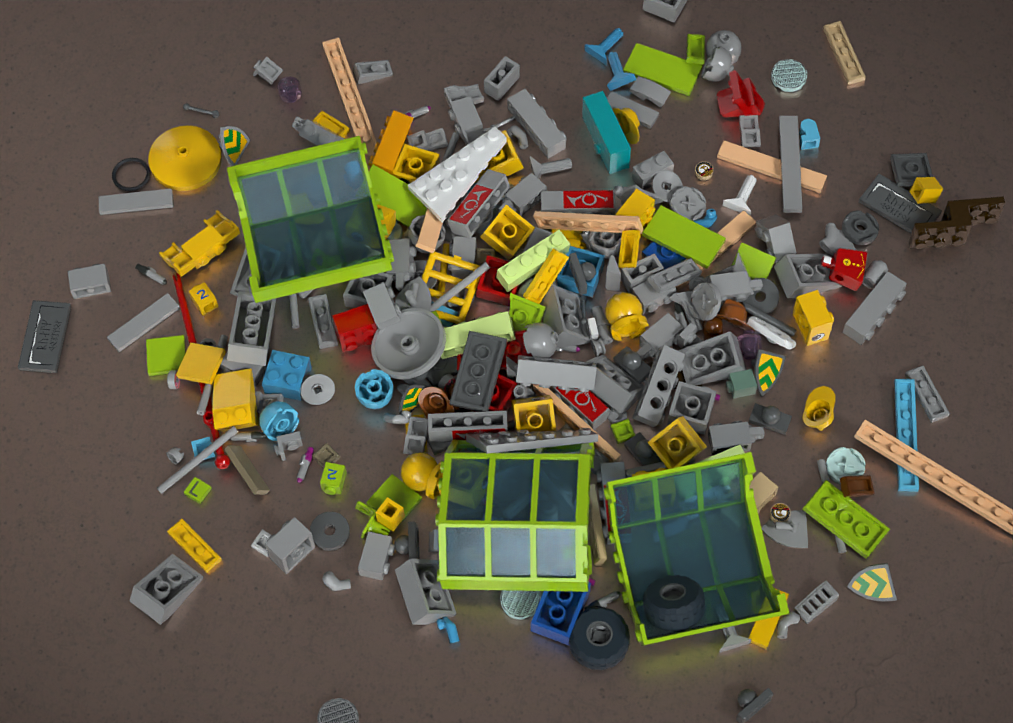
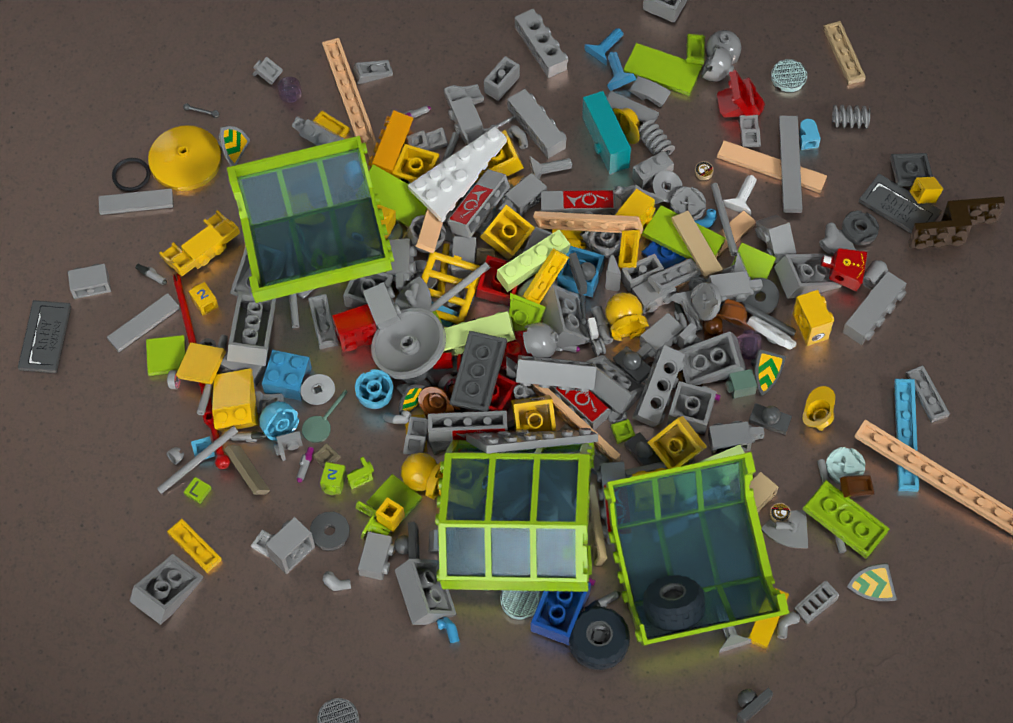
none -> sand green piece [302,390,347,443]
none -> lime bracket [347,457,374,490]
none -> red tile [433,353,453,369]
none -> light grey brick [515,9,569,78]
none -> light grey piece [638,120,675,156]
none -> tan tile [671,211,723,280]
none -> light grey piece [711,183,738,256]
none -> light grey piece [832,105,871,129]

